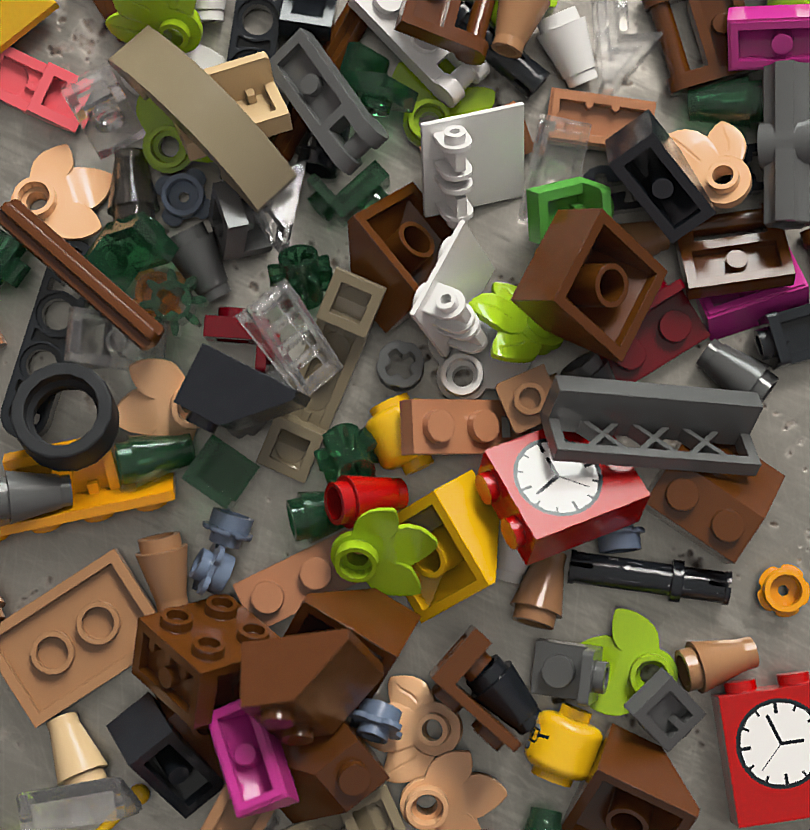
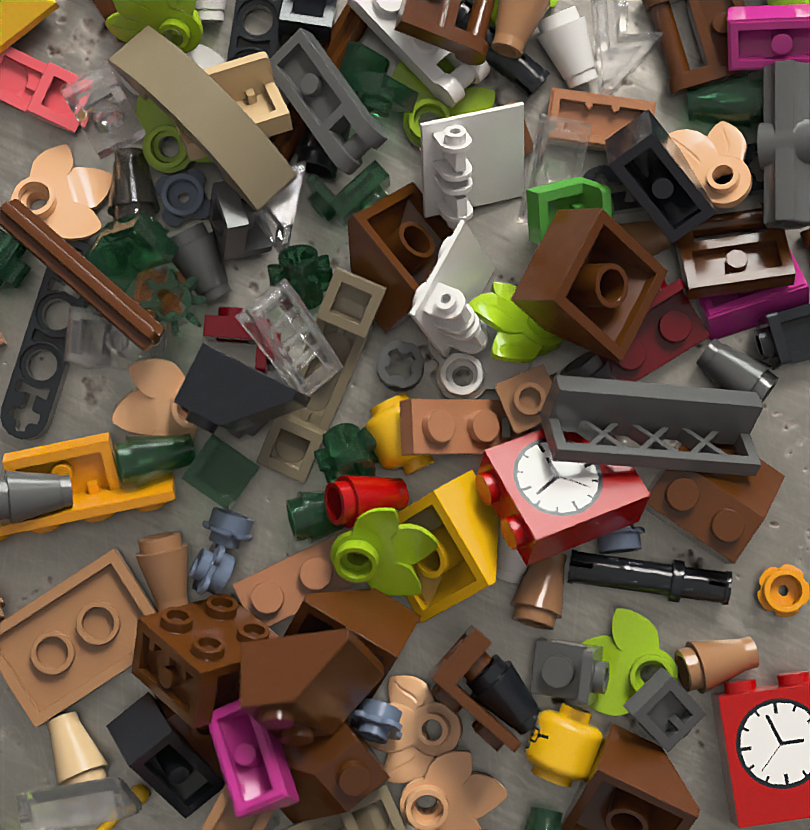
black tyre [10,362,119,472] -> none

